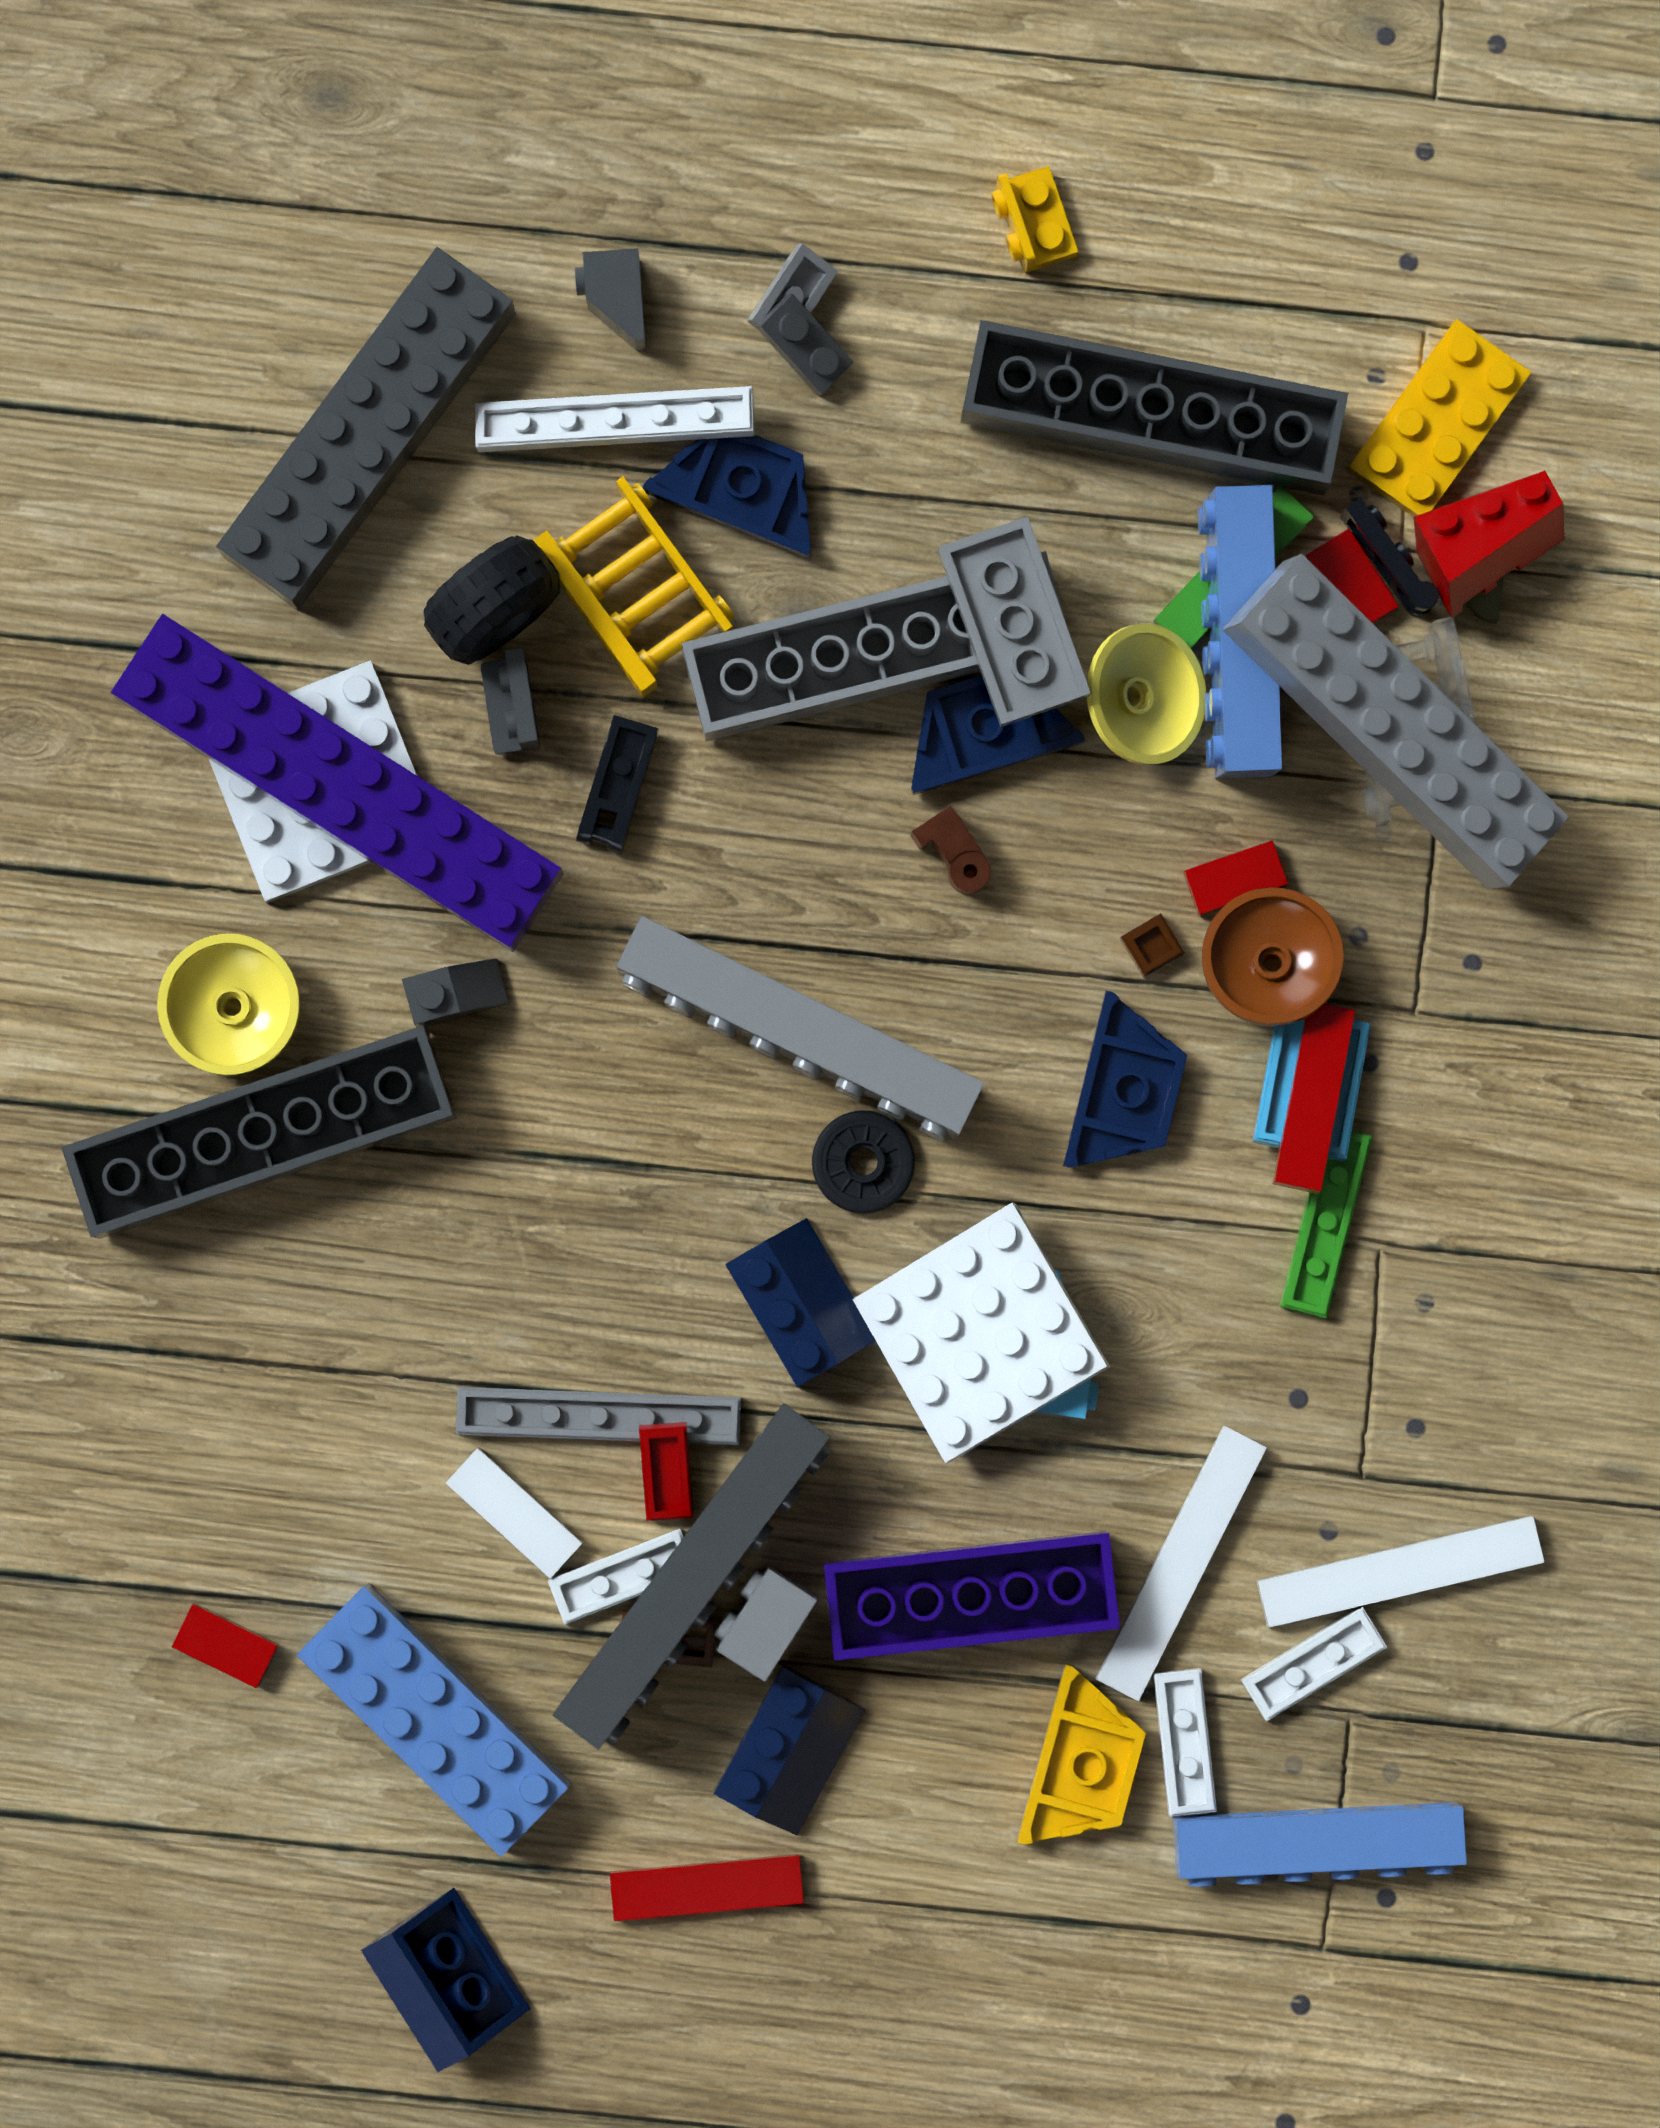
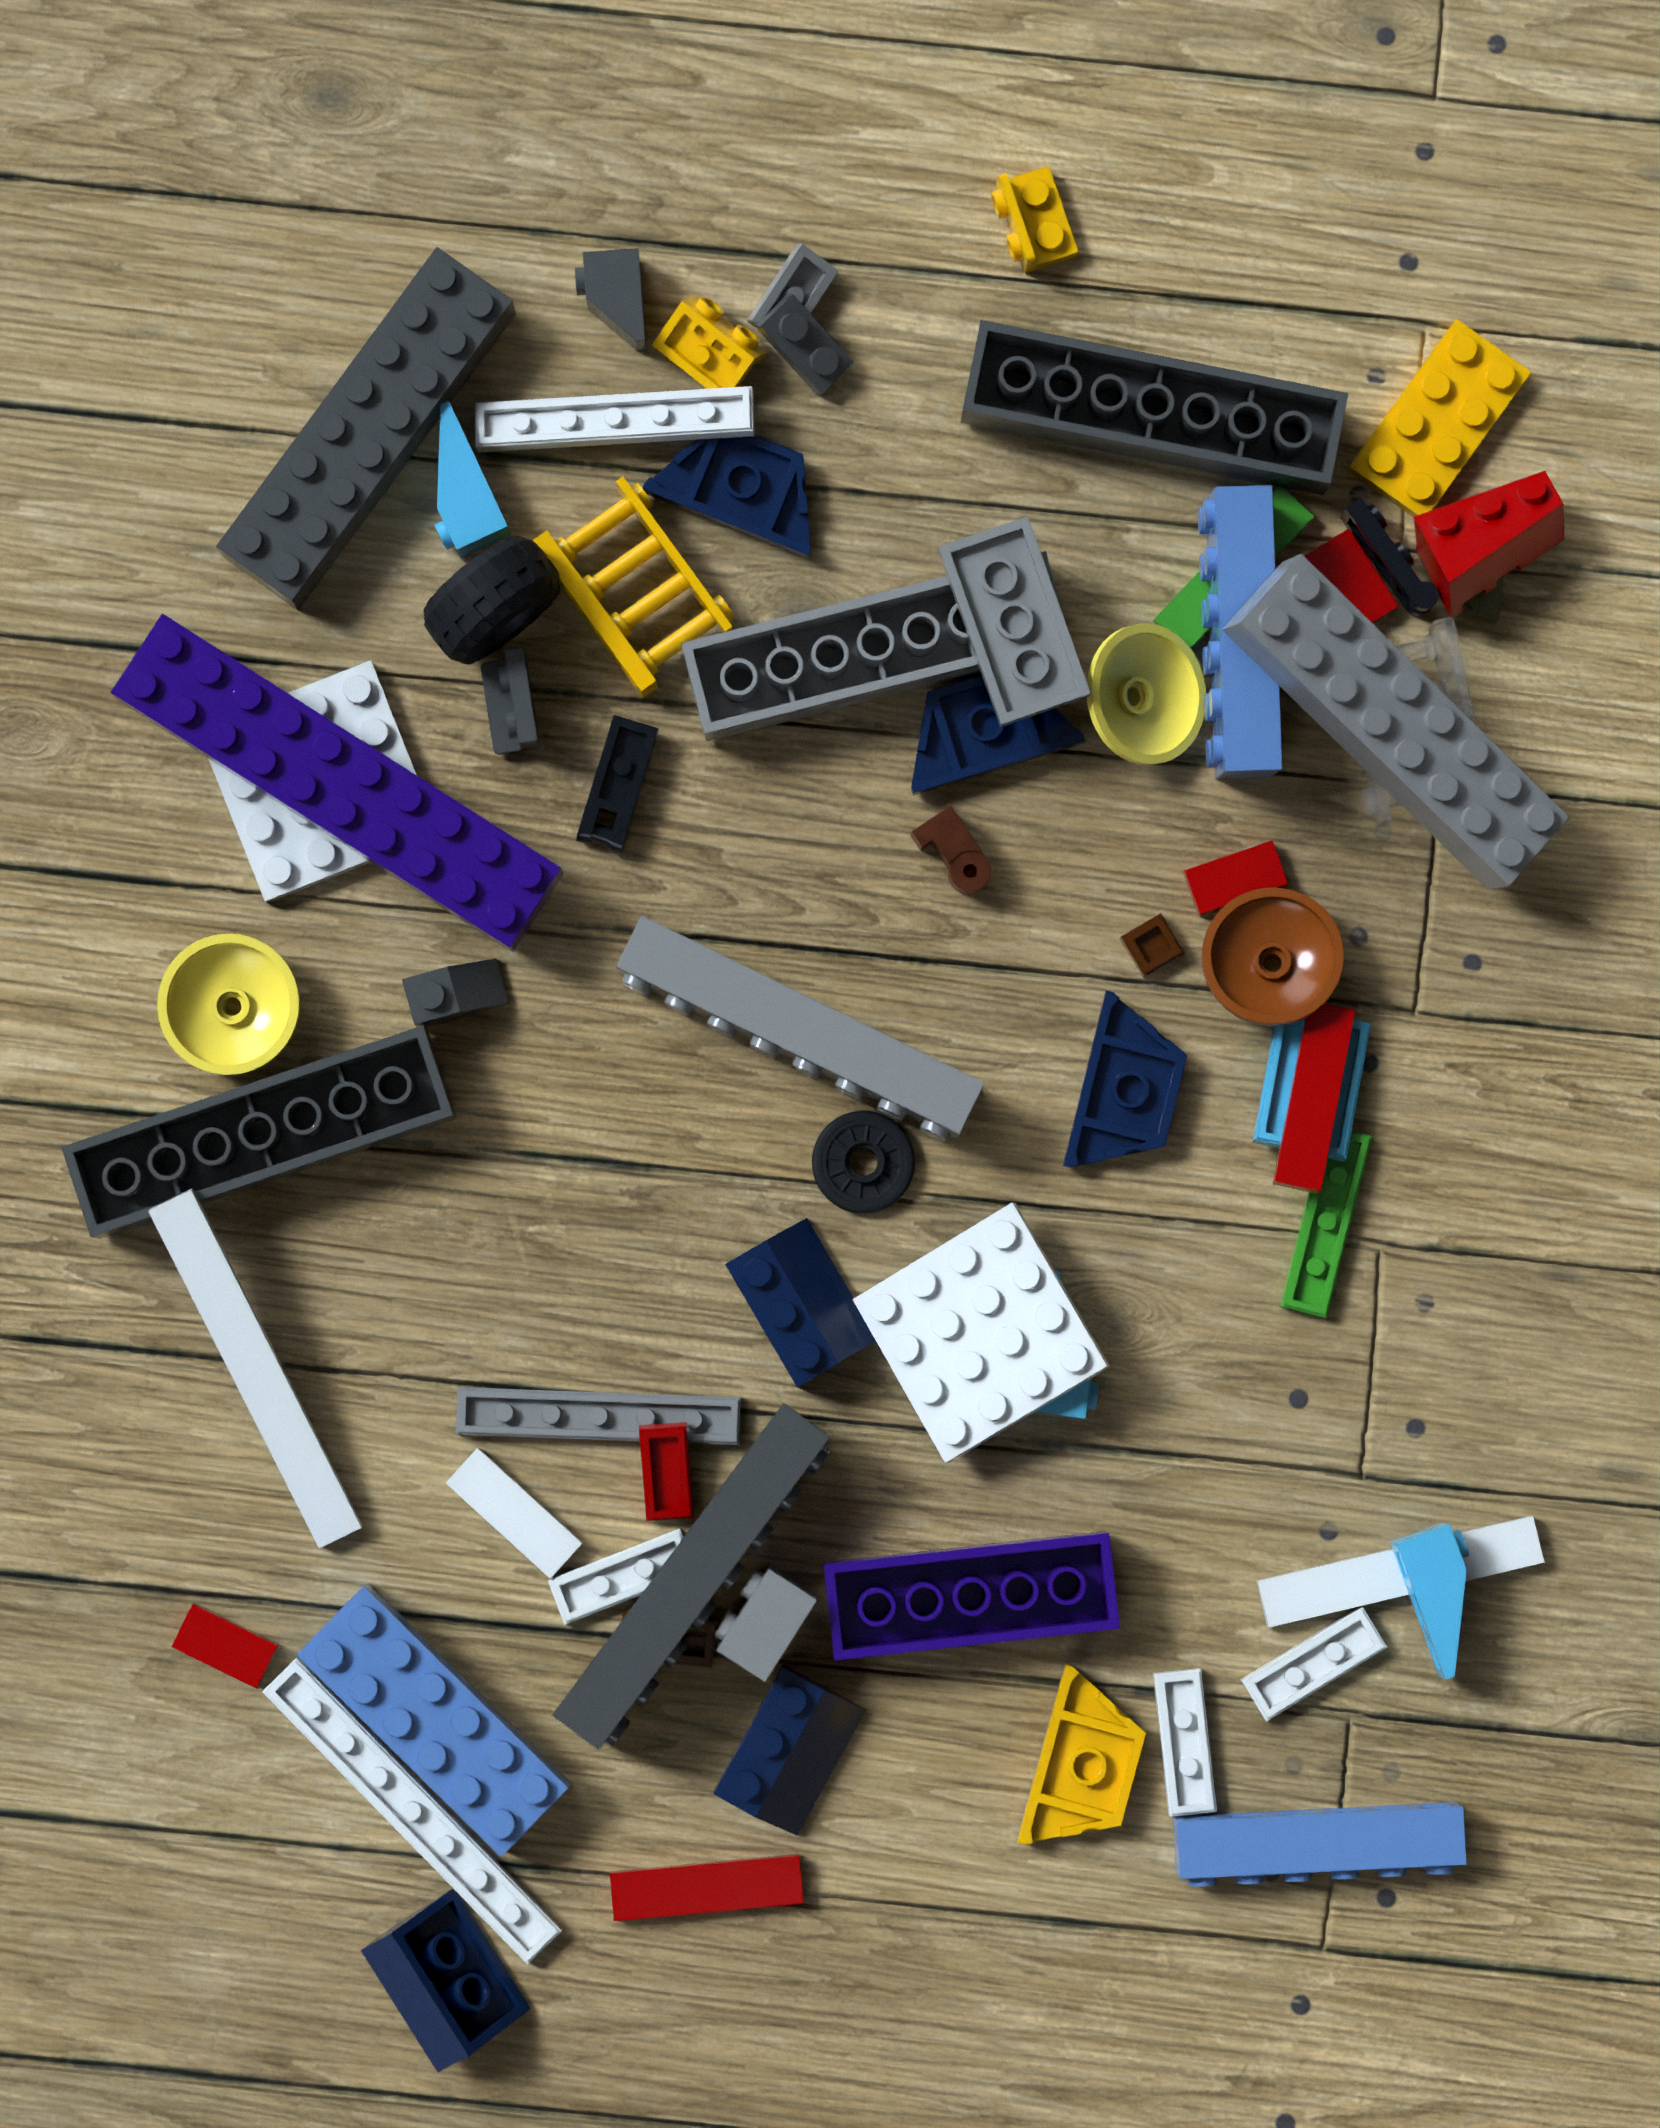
white tile [1095,1426,1267,1701] -> none
none -> white tile [148,1188,362,1548]
none -> white tile [262,1657,562,1965]
none -> medium azure slope [434,401,511,559]
none -> yellow bracket [652,296,767,389]
none -> medium azure slope [1390,1523,1469,1680]

